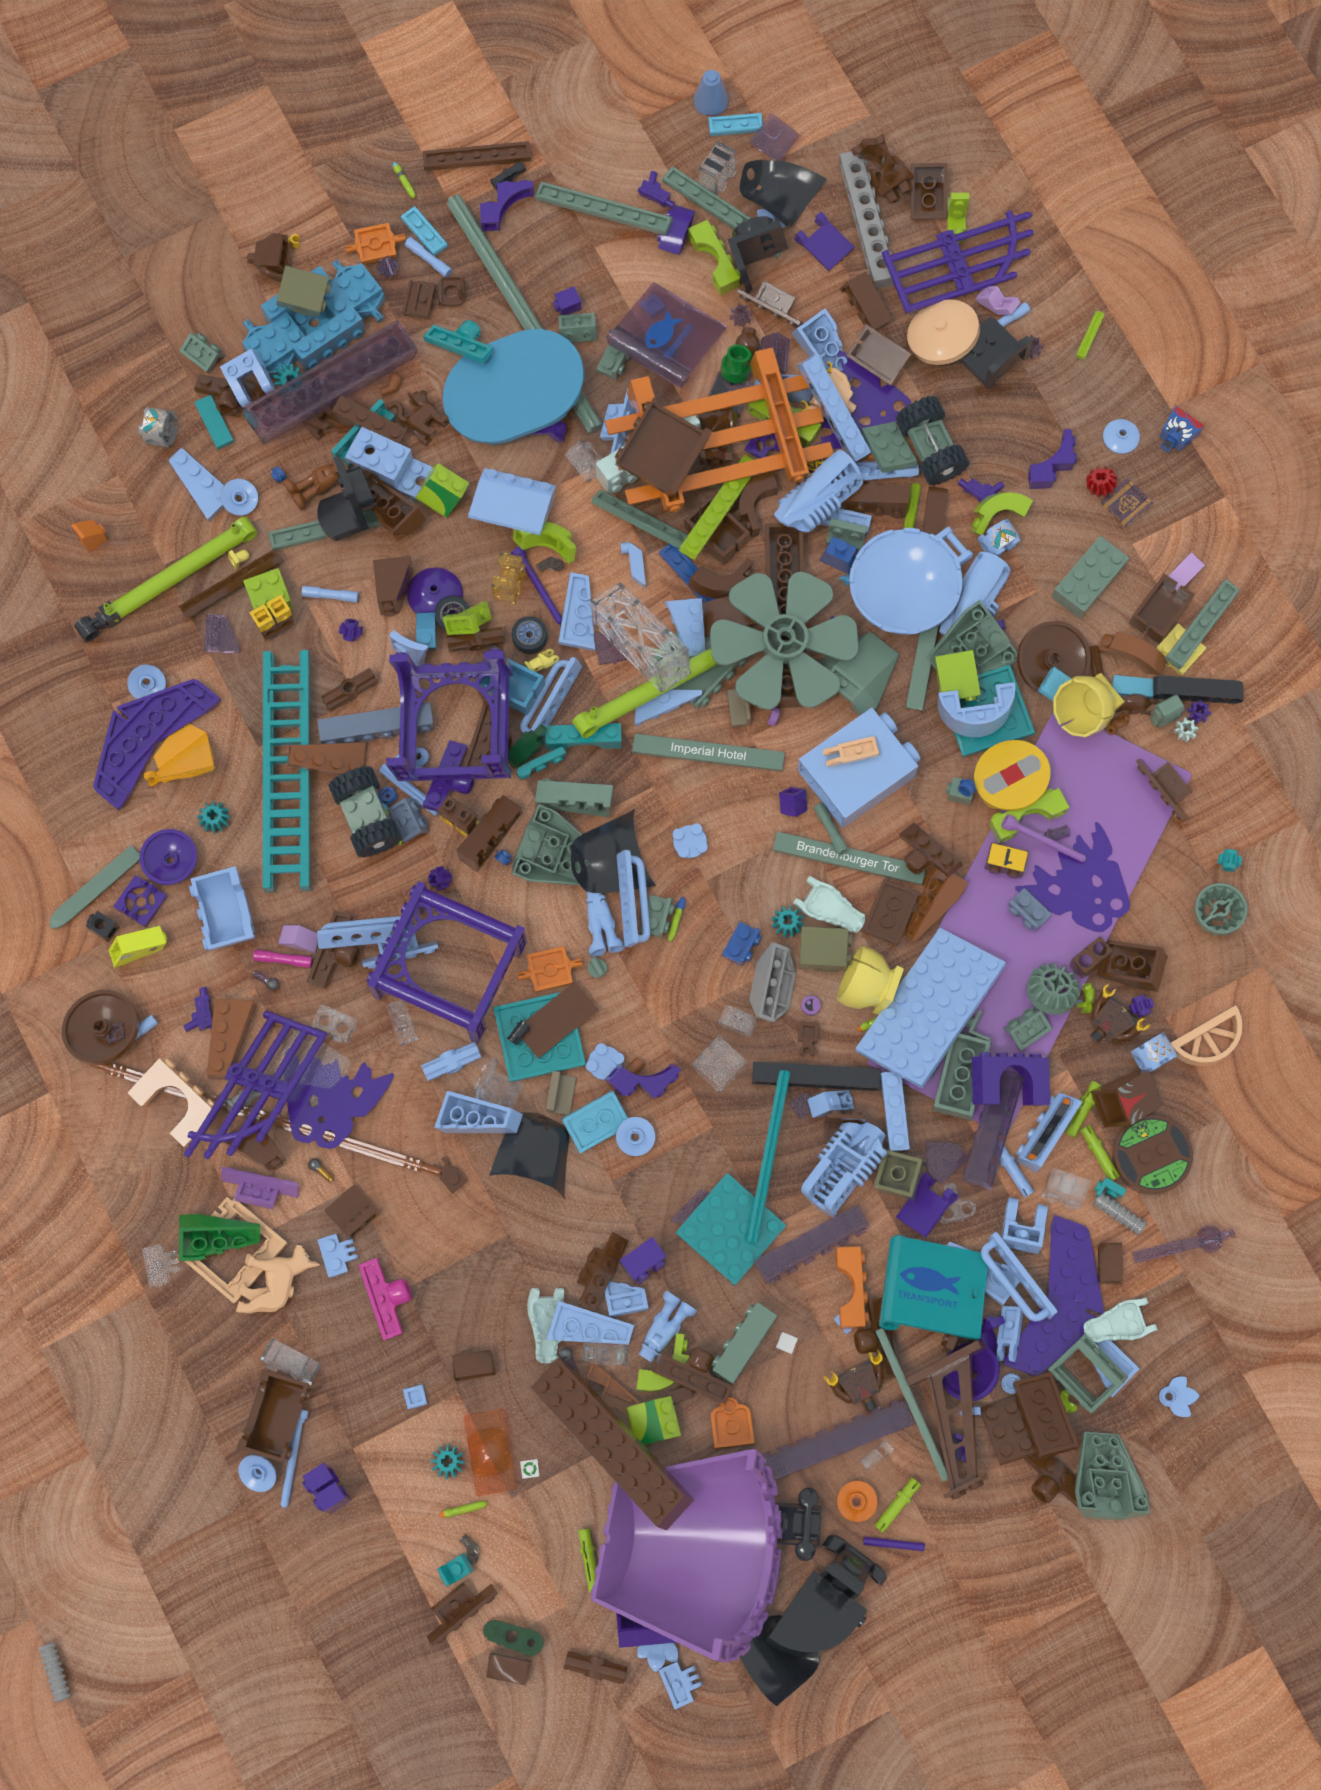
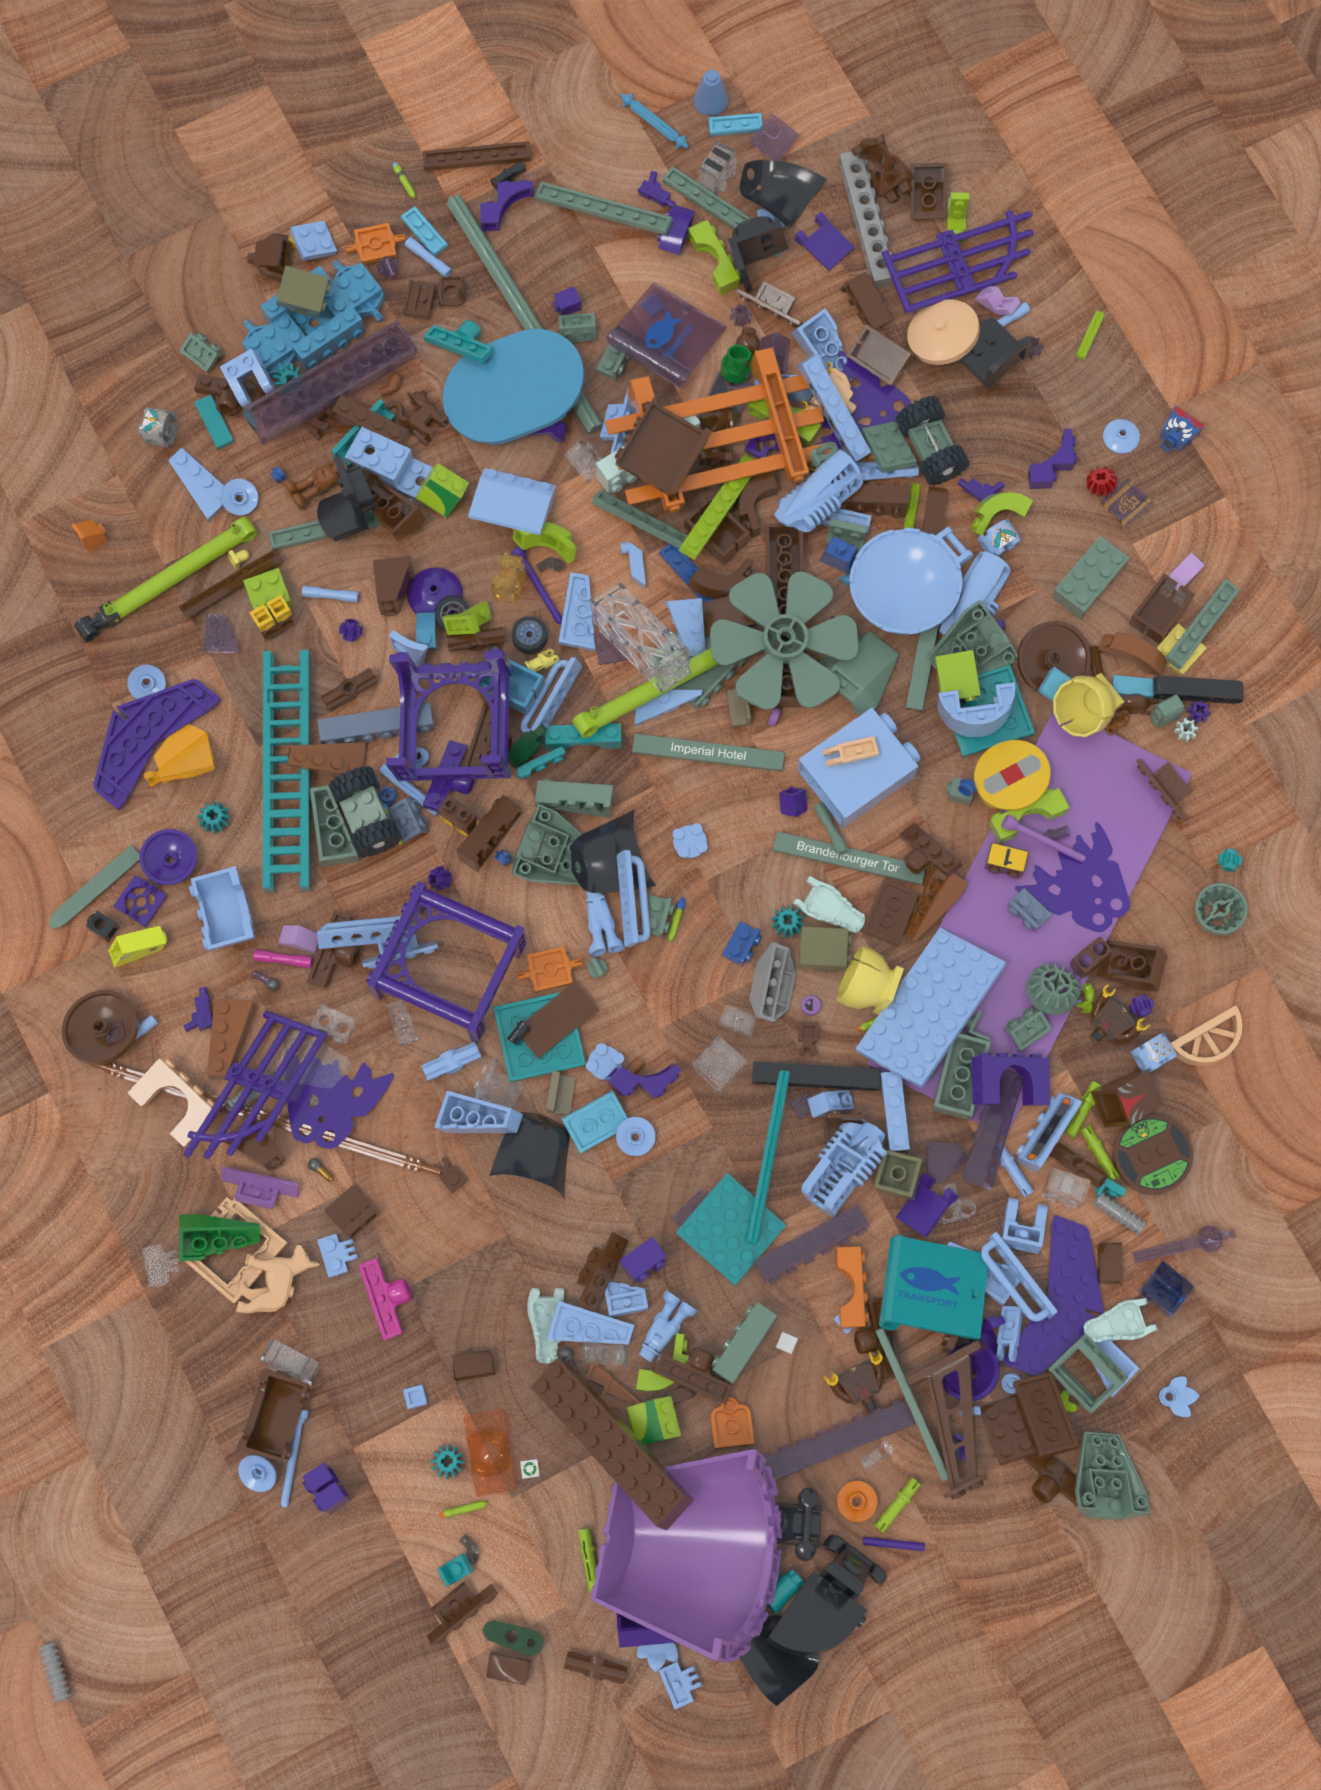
none -> light blue plate [290,221,337,261]
none -> sand green wedge [310,785,360,867]
none -> dark azure wheel [620,93,689,149]
none -> teal plant [767,1569,804,1615]
none -> sand green piece [811,442,838,467]
none -> reddish brown piece [1050,1142,1108,1189]
none -> clear blue slope [1138,1260,1194,1317]

